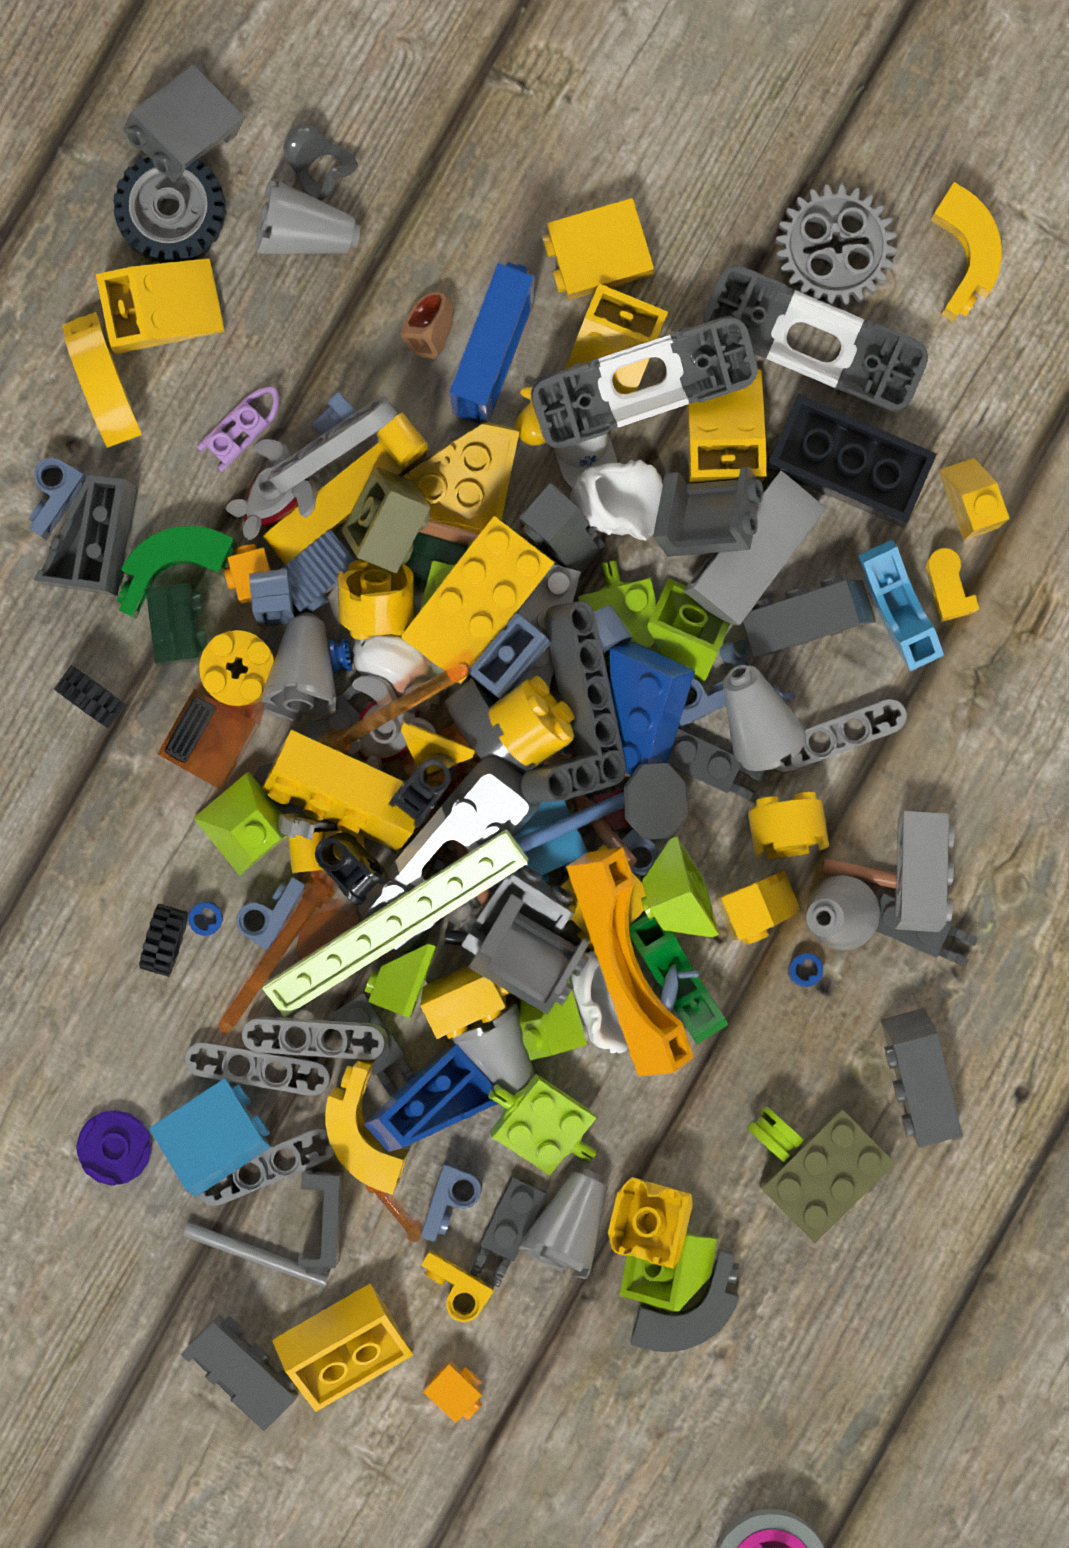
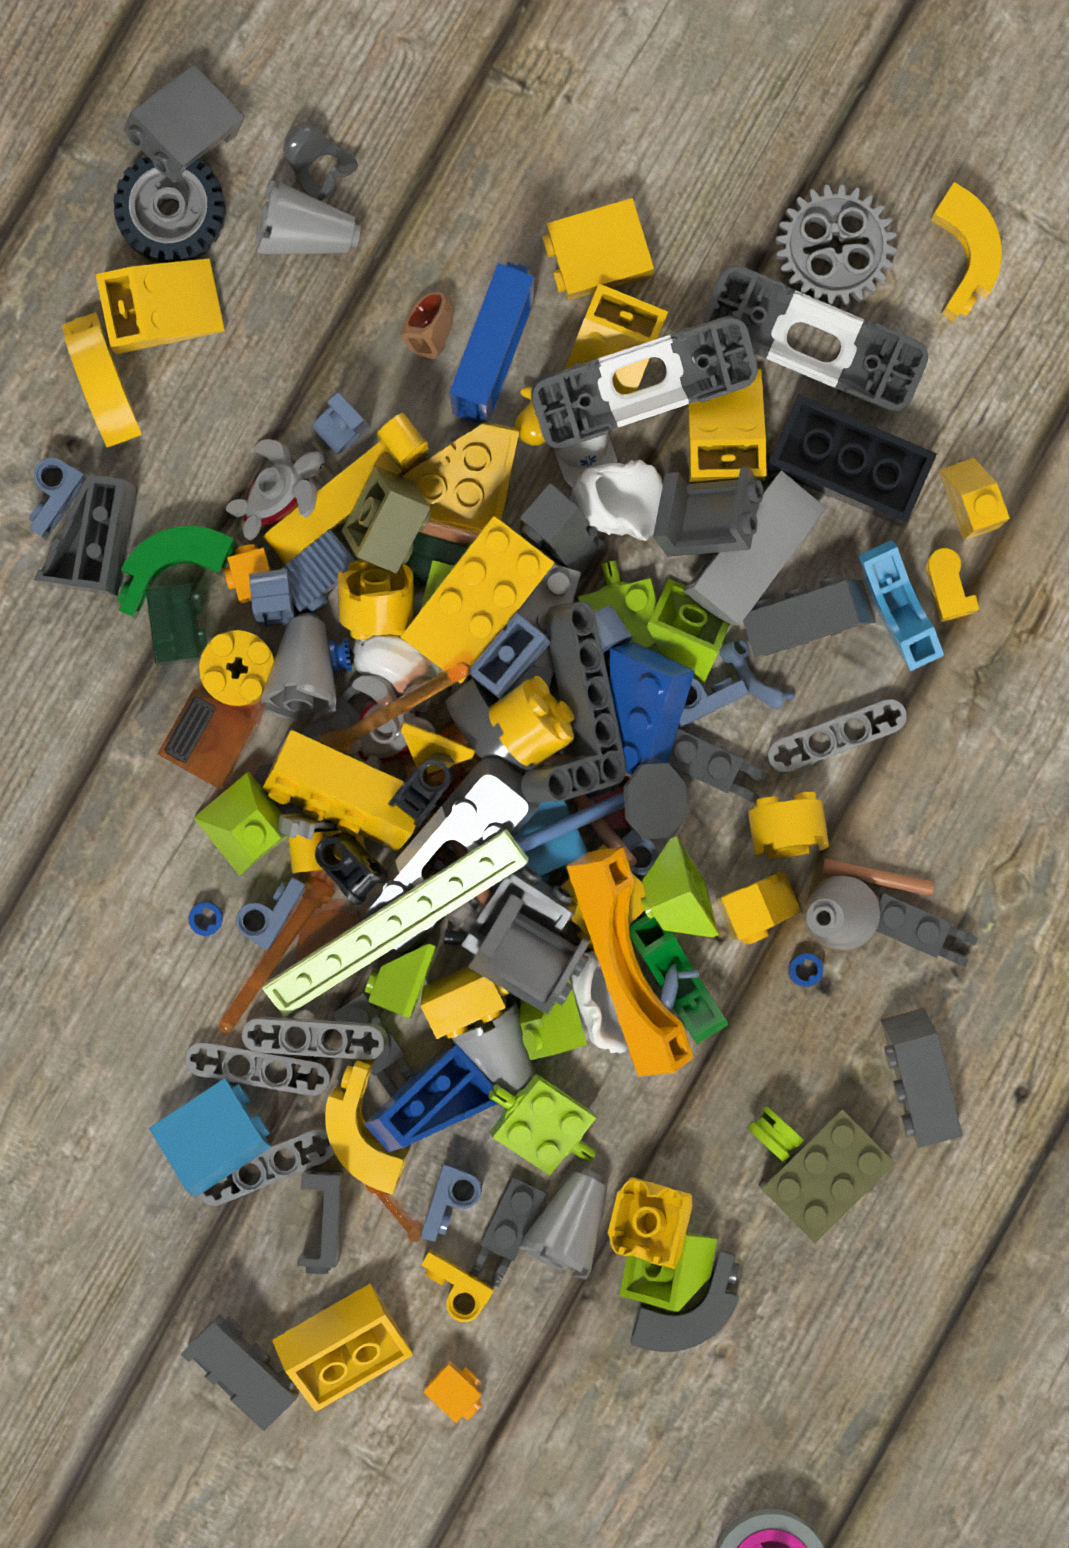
black tyre [54,665,126,729] -> none
dark purple tile [76,1110,153,1186] -> none
black tyre [139,904,188,977] -> none
light grey bar [183,1222,329,1288] -> none
lavender piece [196,386,280,472] -> none
light grey beam [268,396,397,493] -> none
light grey cone [723,665,806,771] -> none
light grey brick [895,811,955,932] -> none

